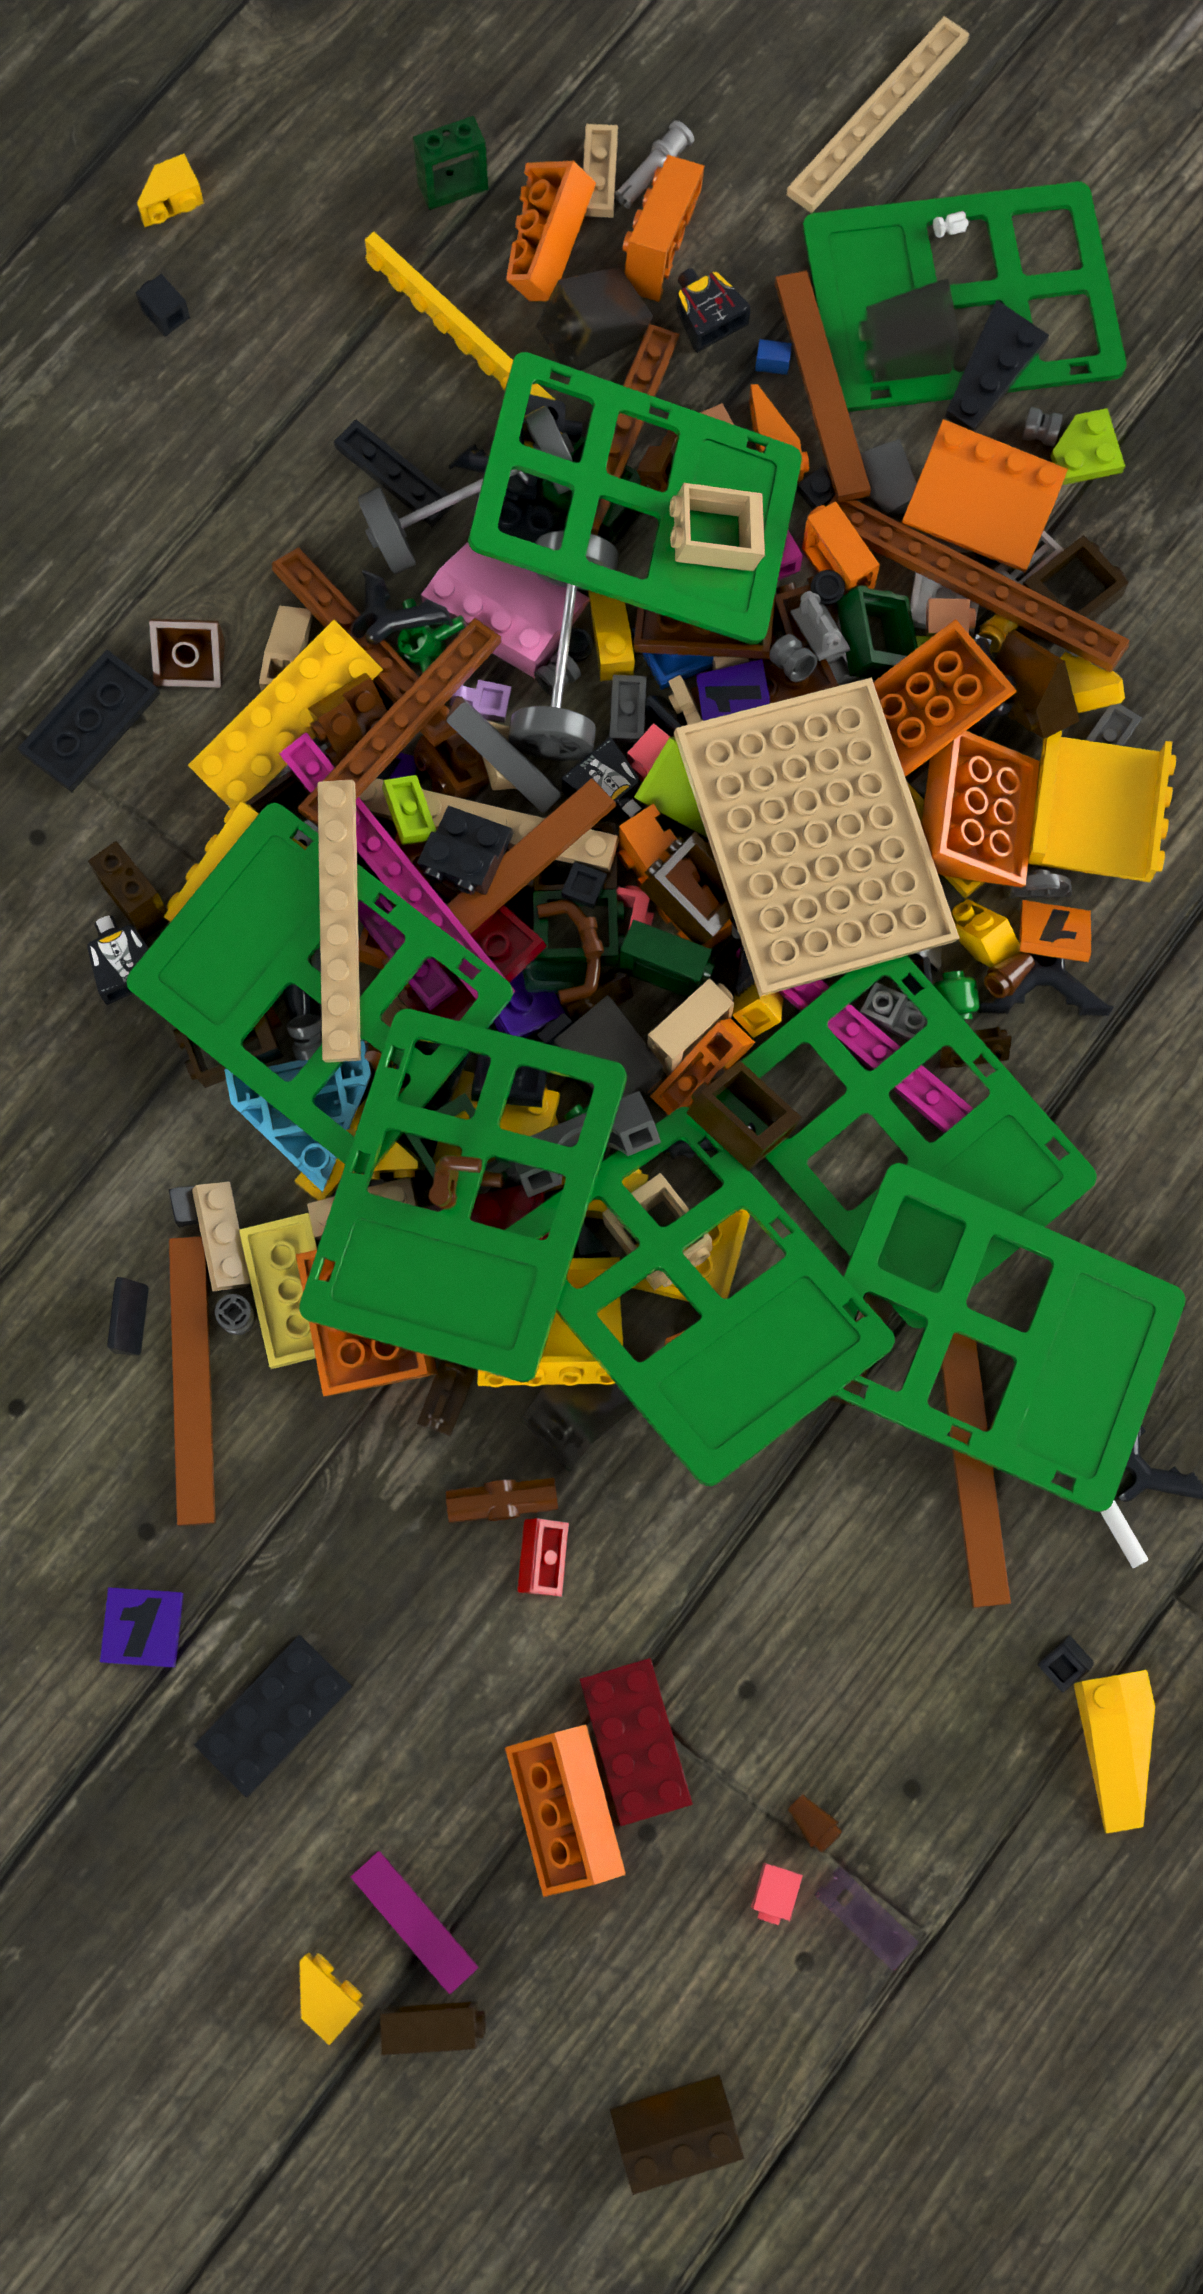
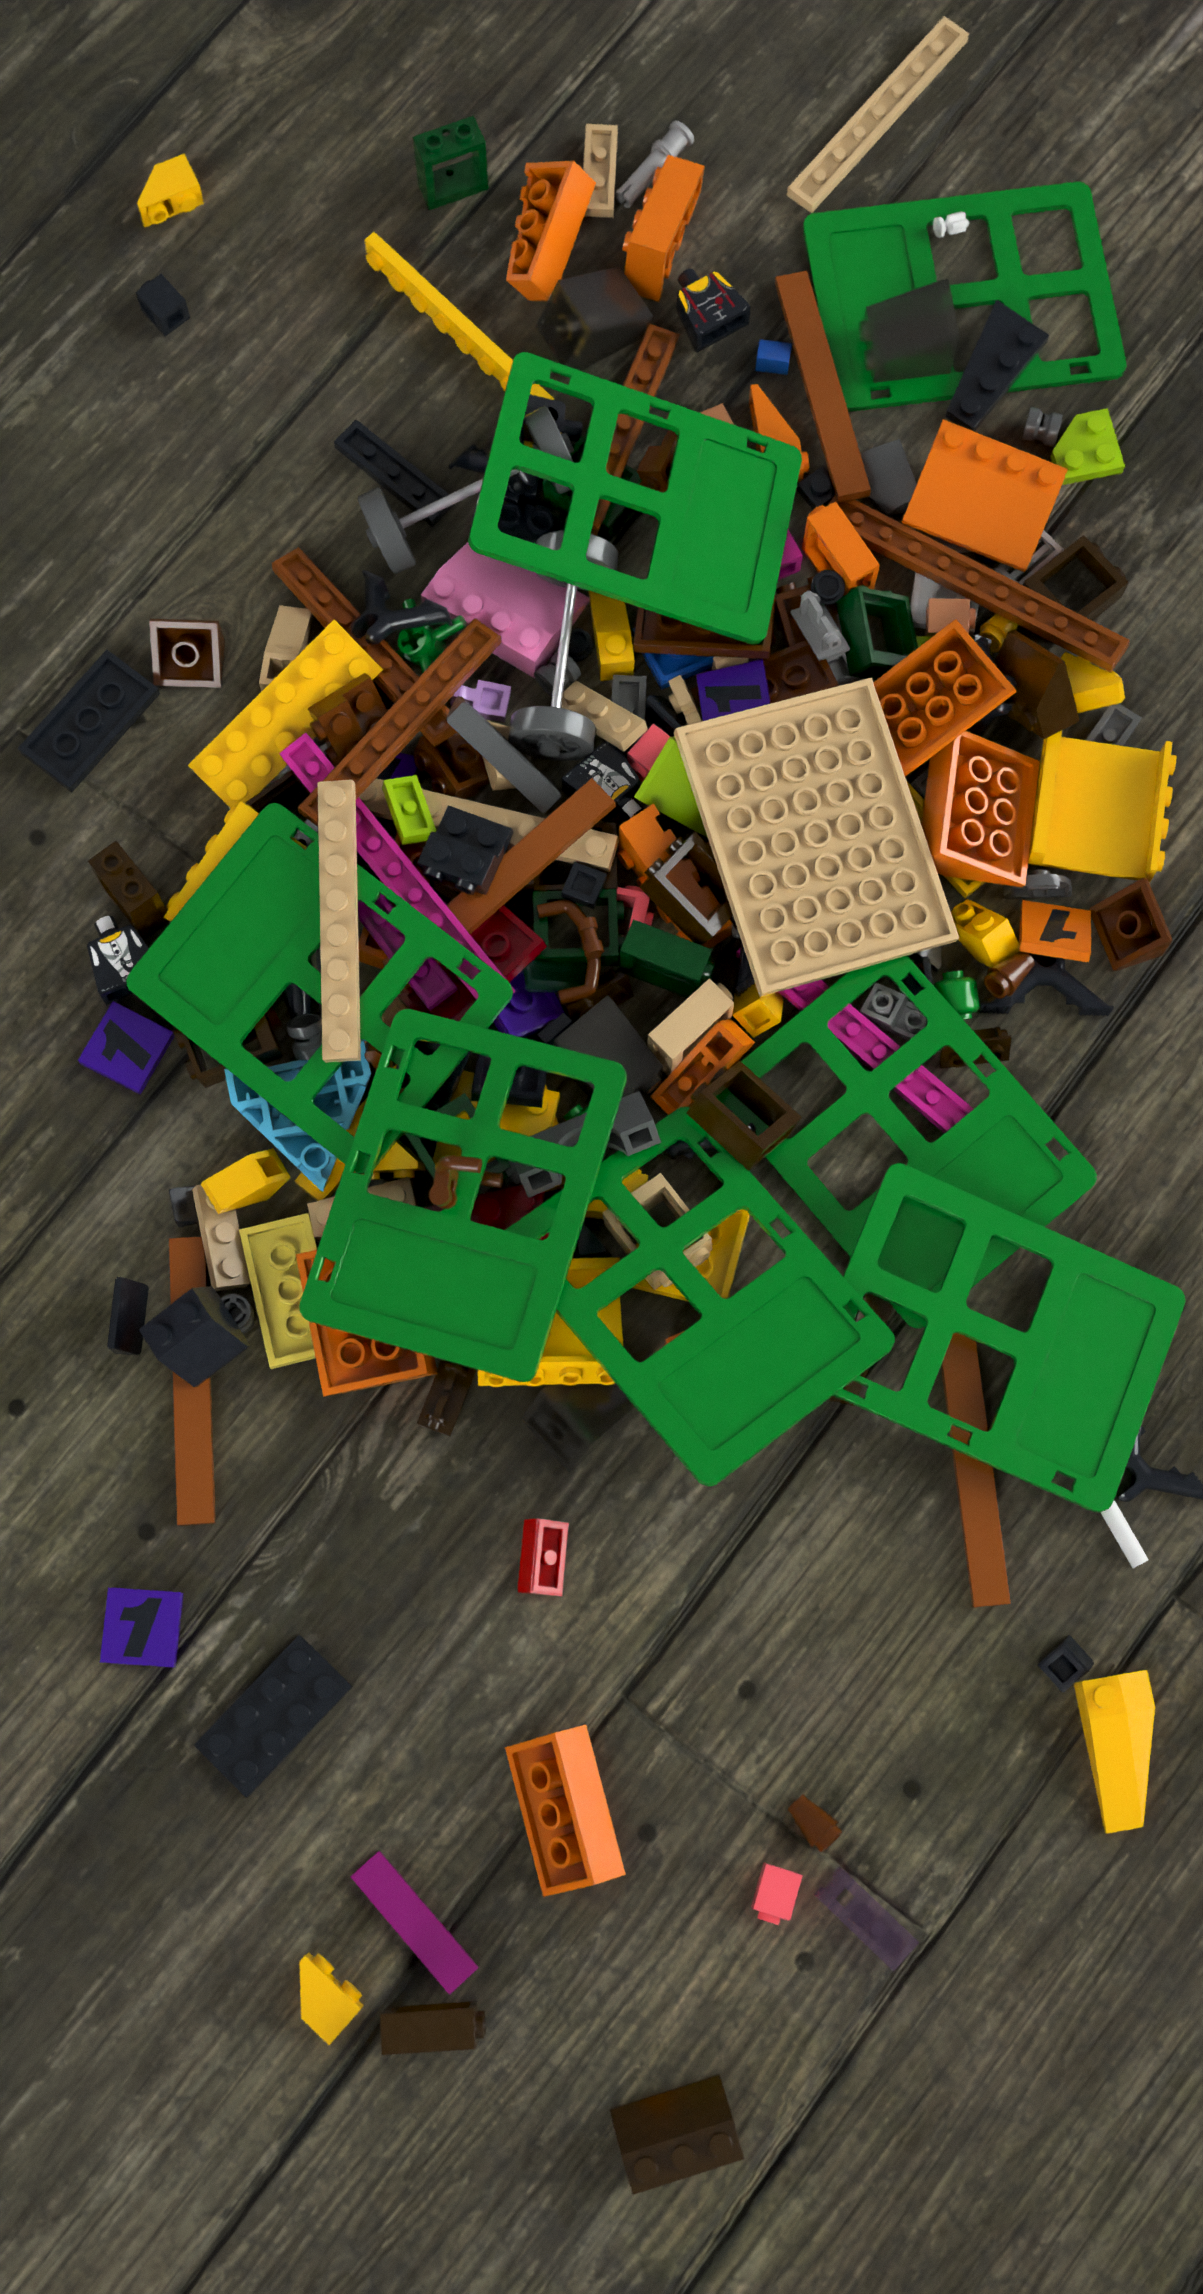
reddish brown piece [445,1478,558,1523] -> none
dark red plate [580,1658,693,1826] -> none
tan window [669,483,765,571] -> none
dark grey wheel [769,634,817,682] -> none
none -> dark purple tile [78,1001,175,1095]
none -> black slope [139,1286,250,1387]
none -> yellow slope [201,1148,291,1214]
none -> tan plate [561,681,648,751]
none -> reddish brown slope [1088,877,1173,971]

